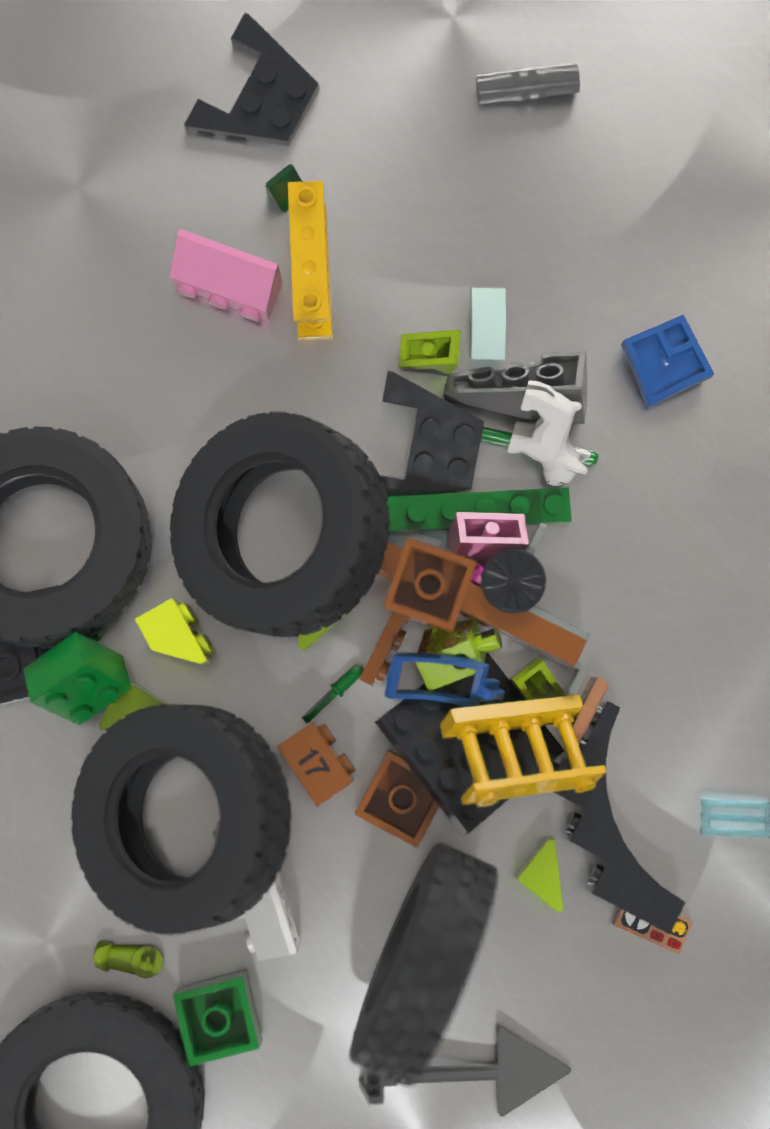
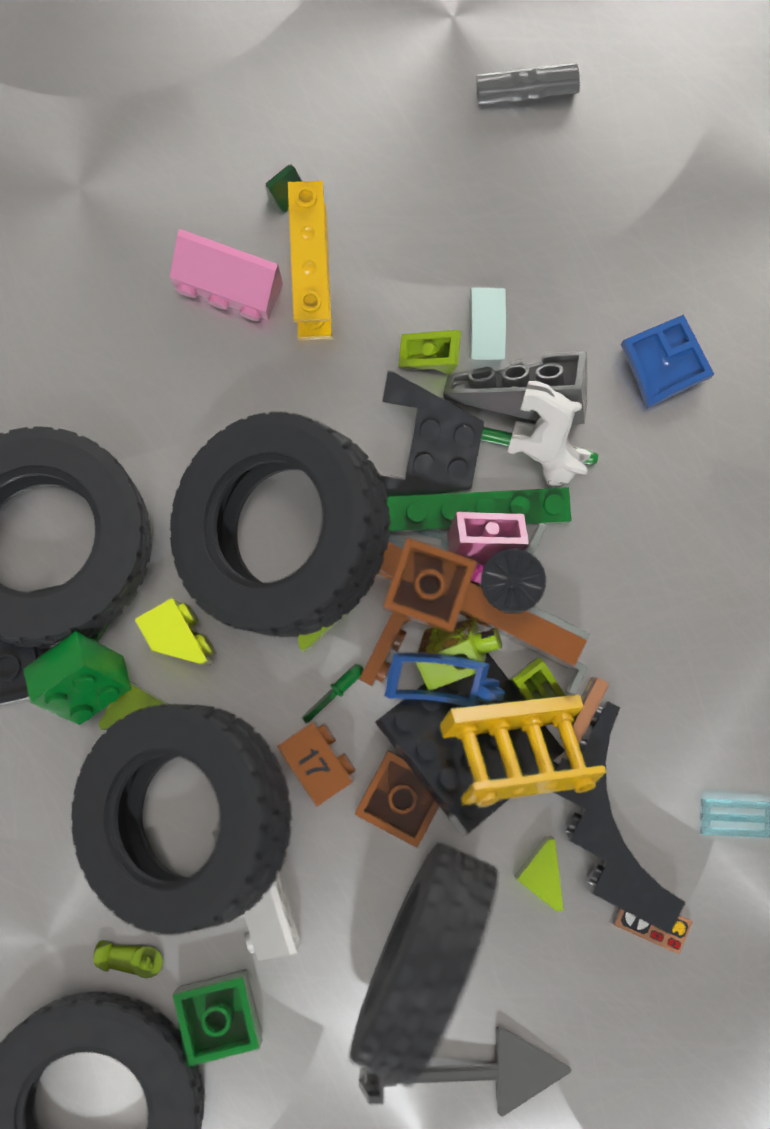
black wing [184,12,320,146] -> none

